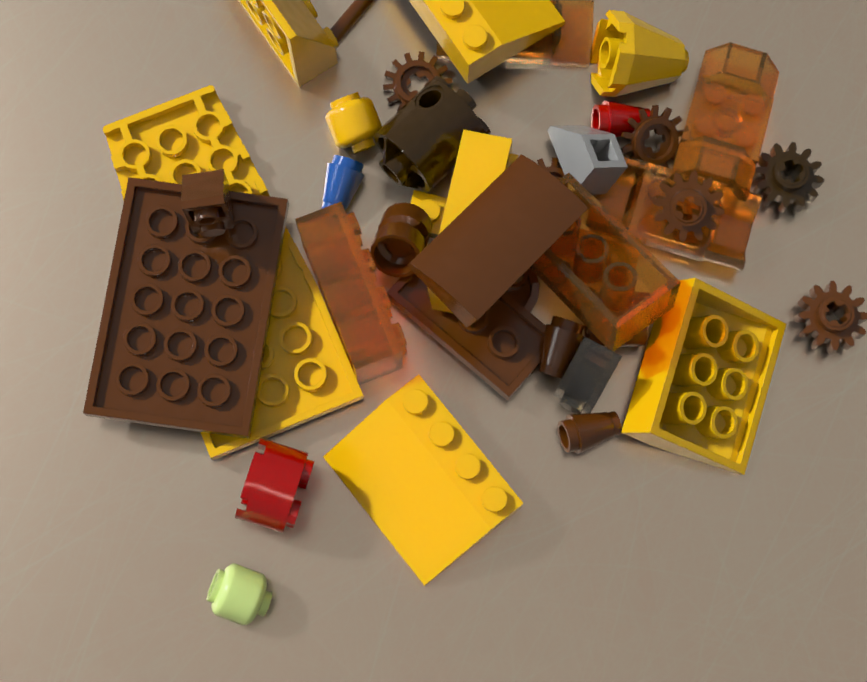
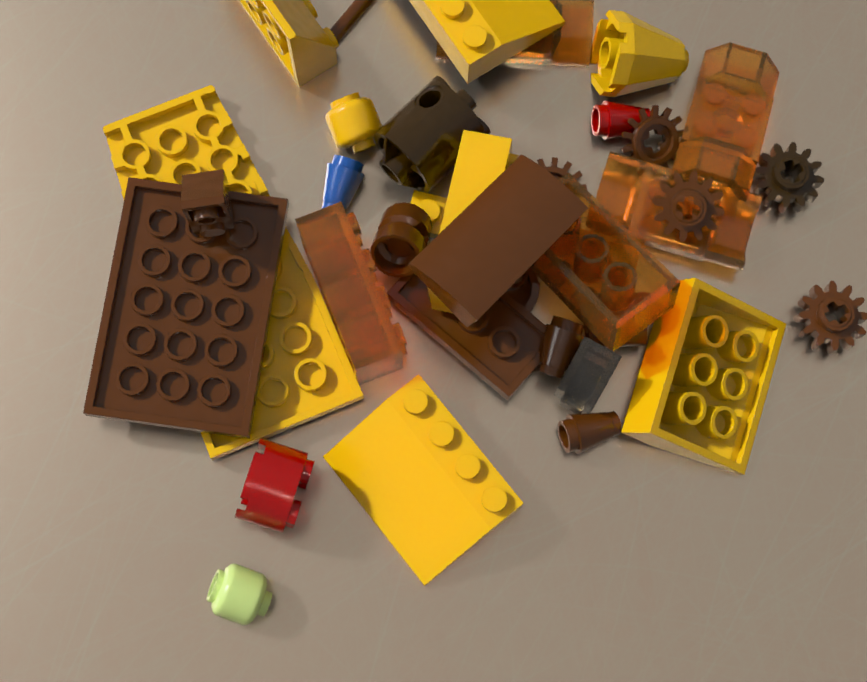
reddish brown gear [383,51,452,112] -> none
light grey slope [547,125,628,195] -> none

